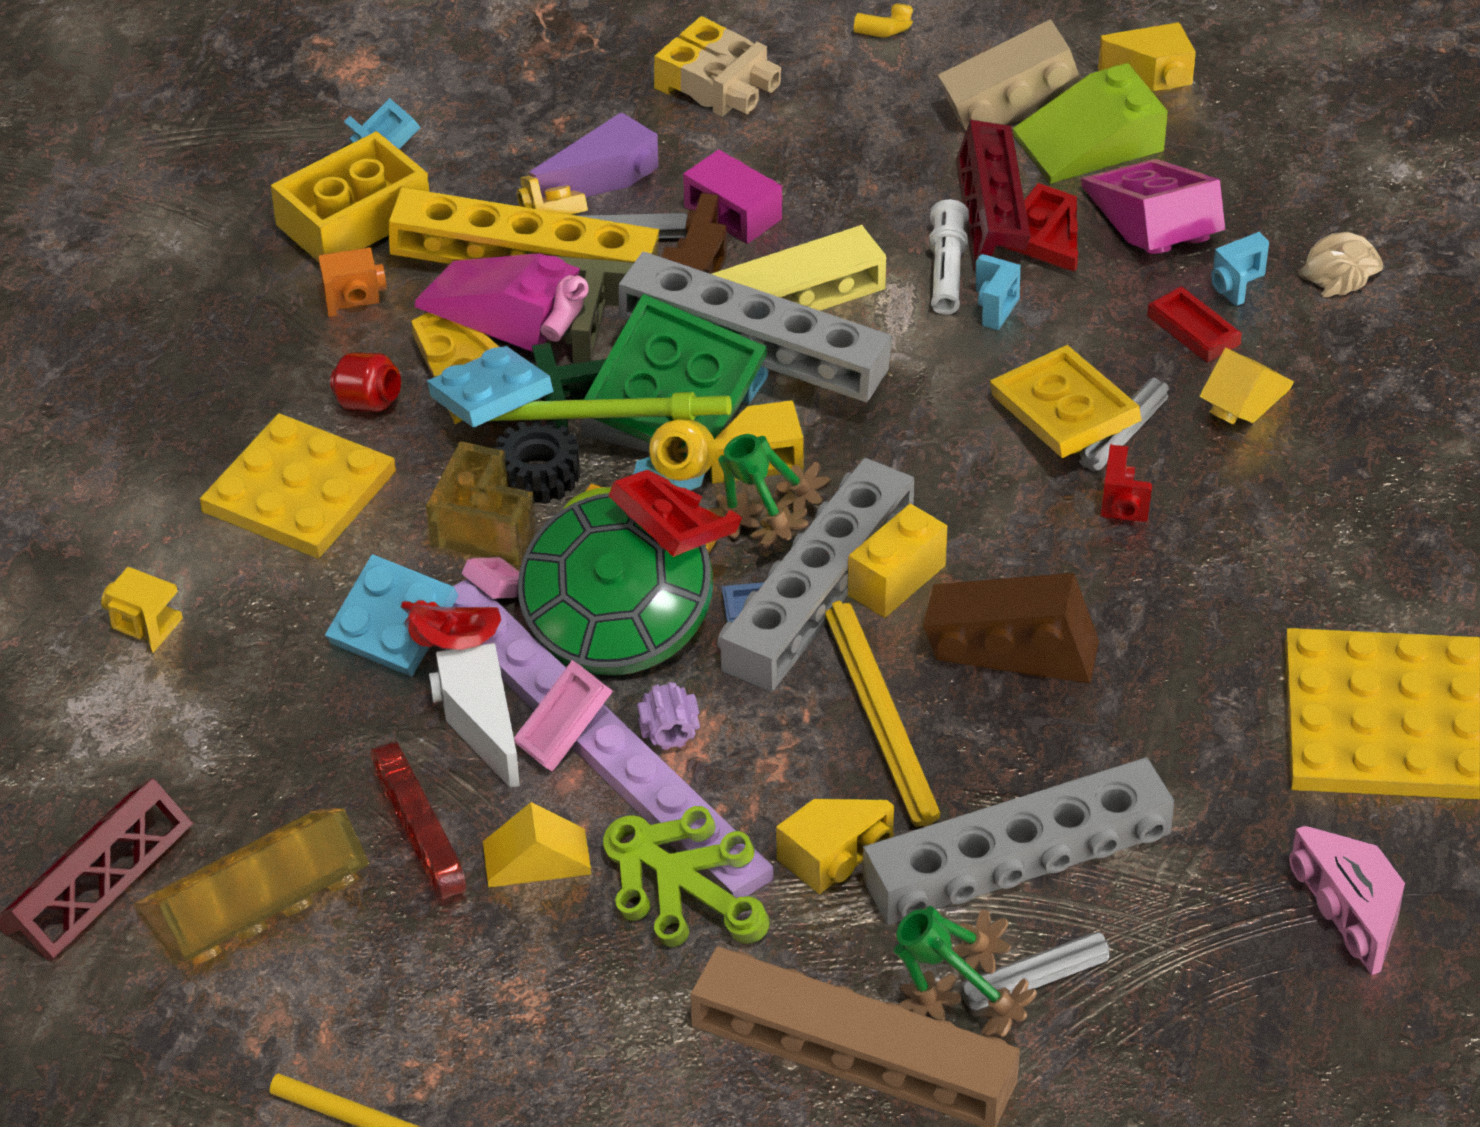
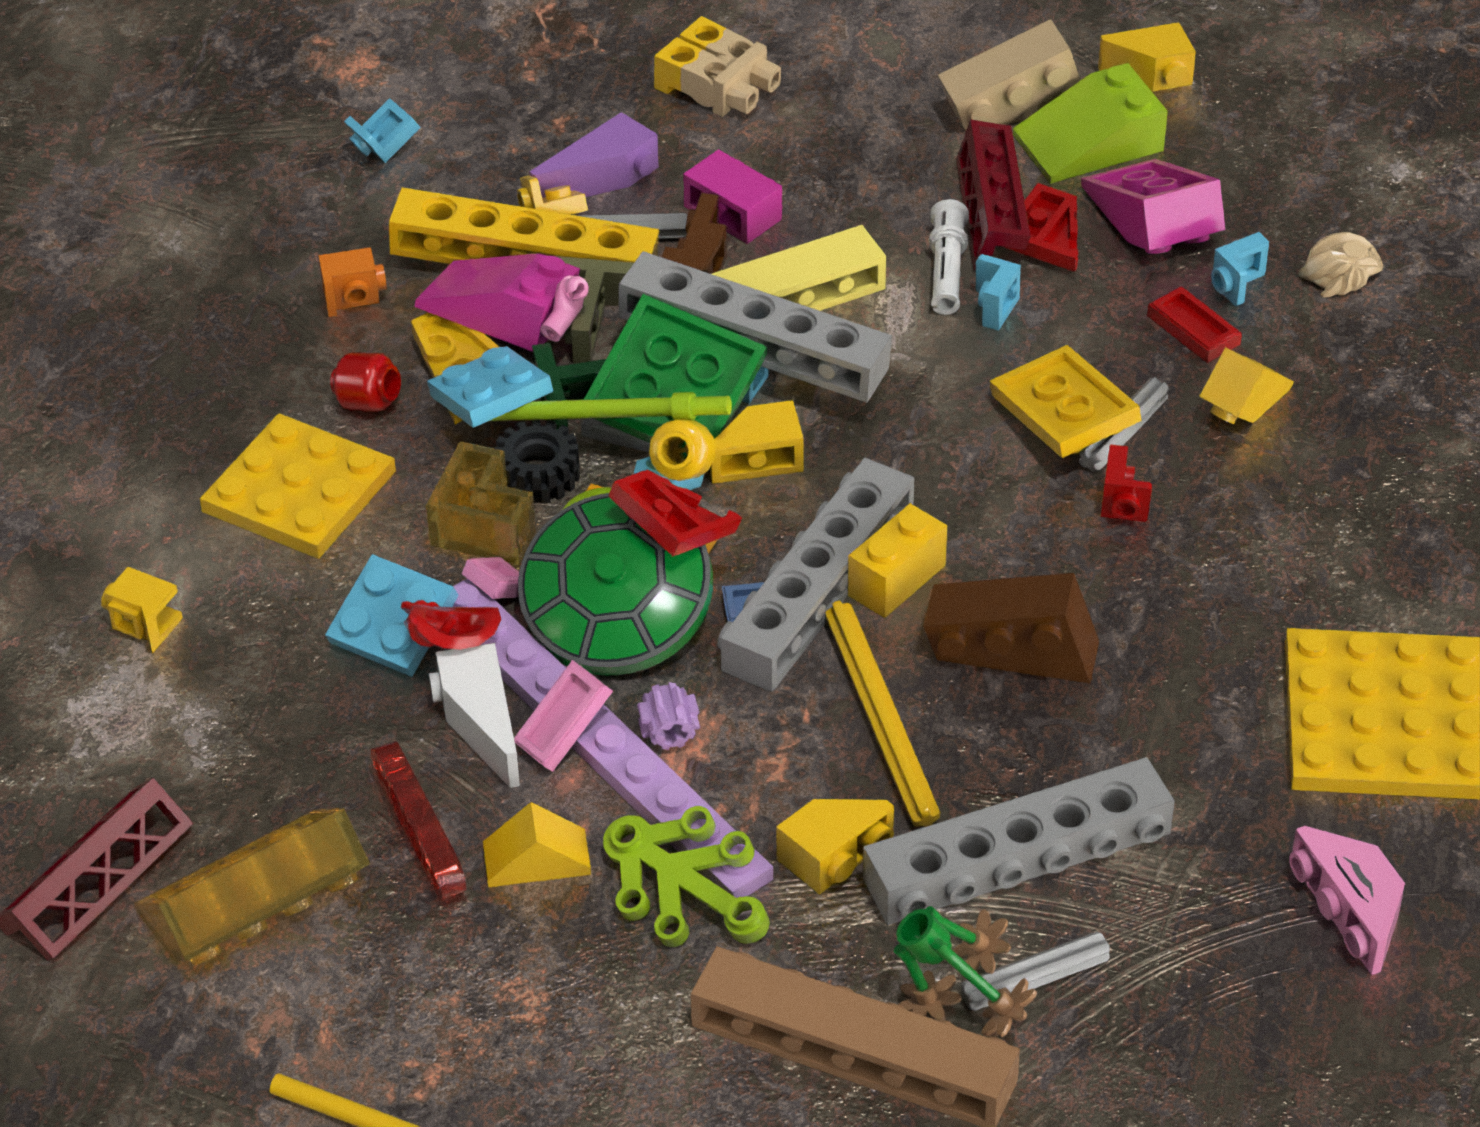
yellow brick [270,131,429,262] -> none
plant [707,434,831,547] -> none
yellow arm [853,3,913,38] -> none

